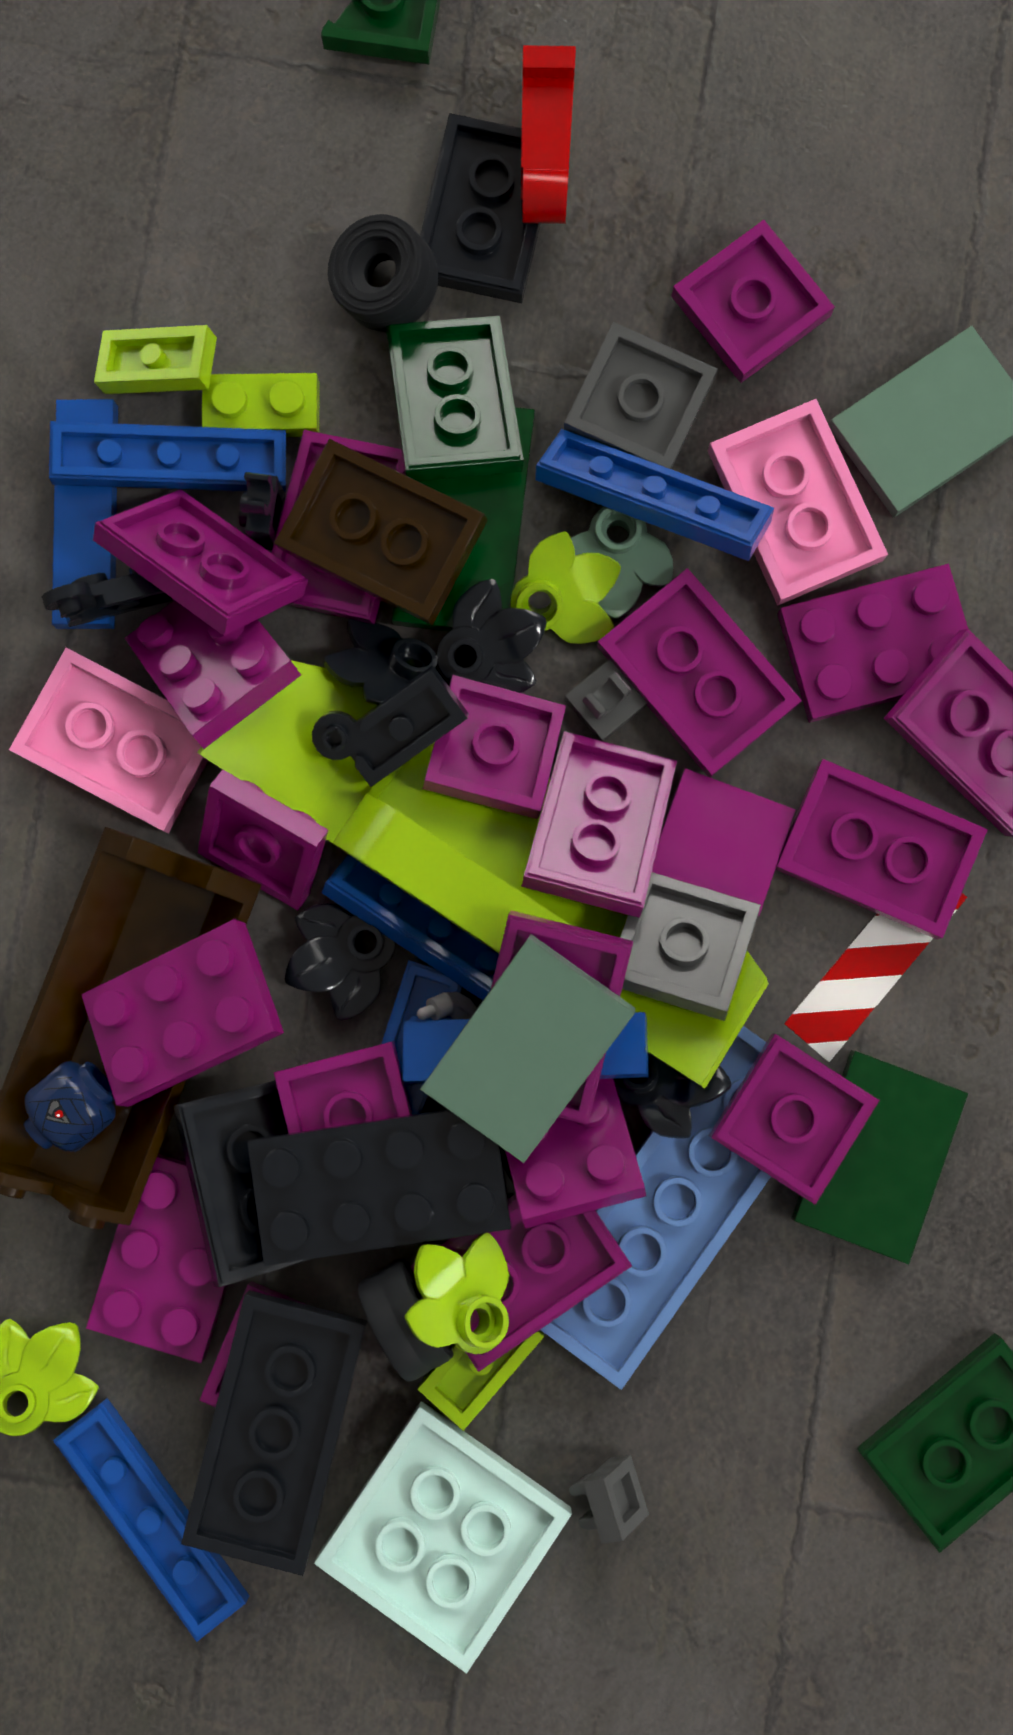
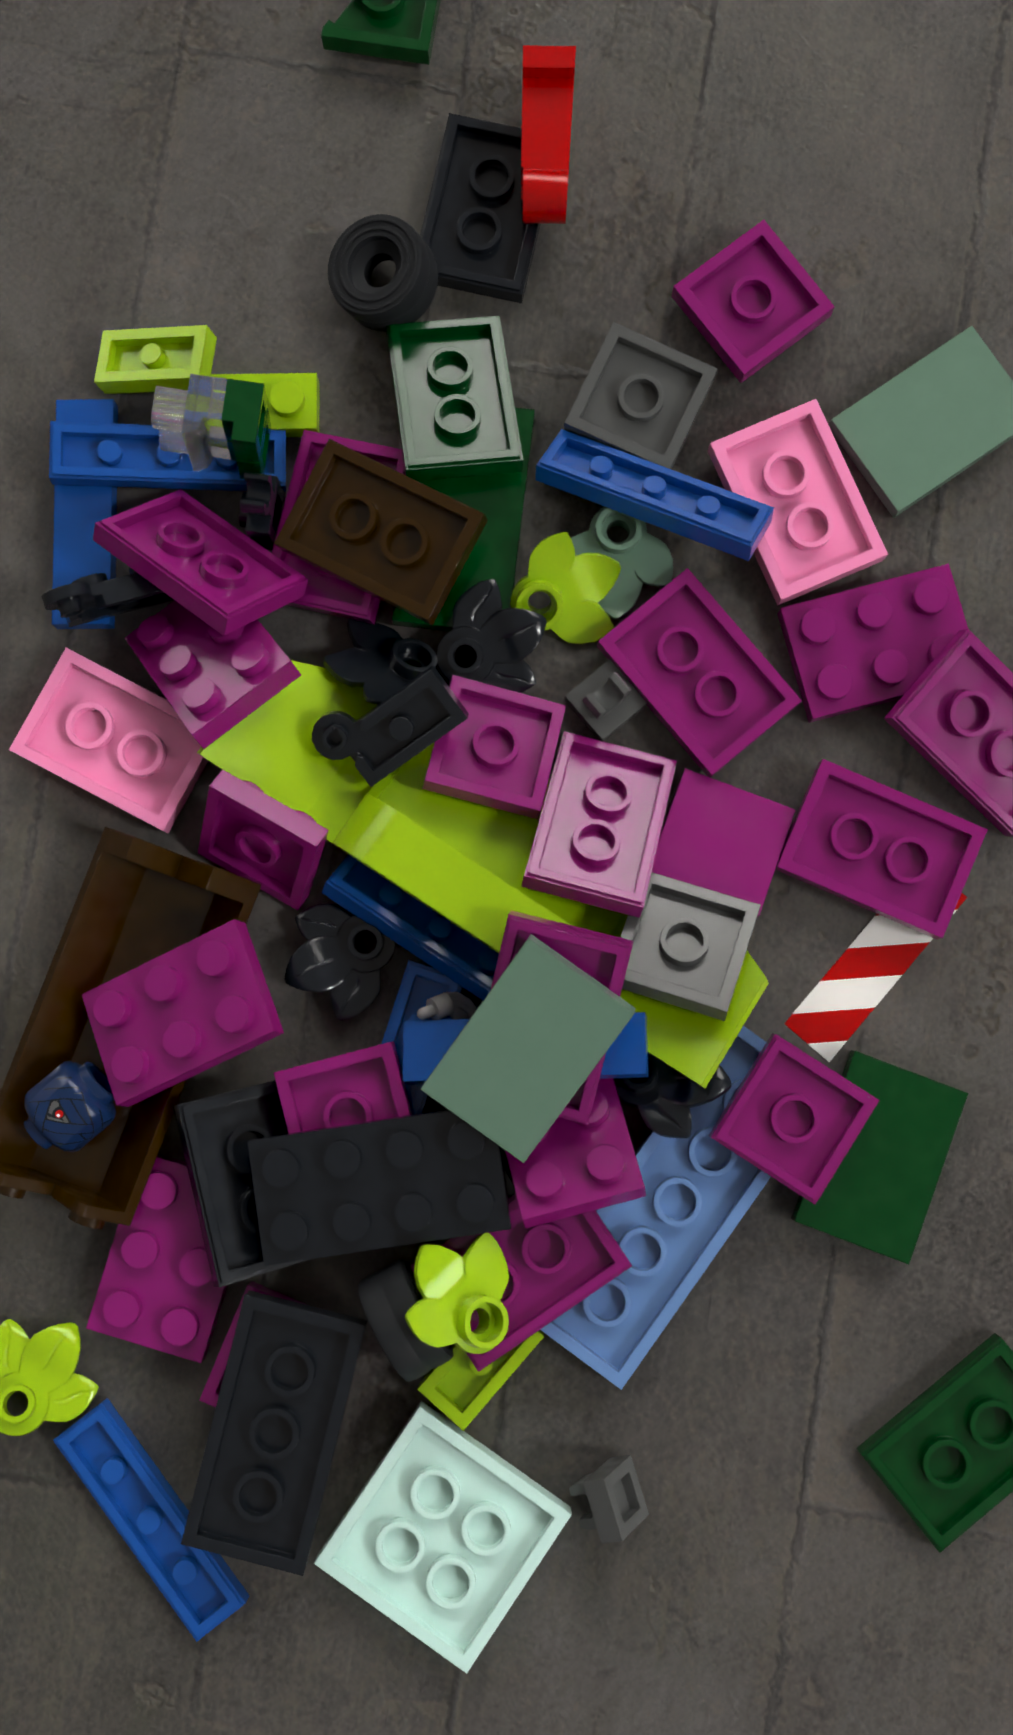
none -> hips [151,374,271,479]

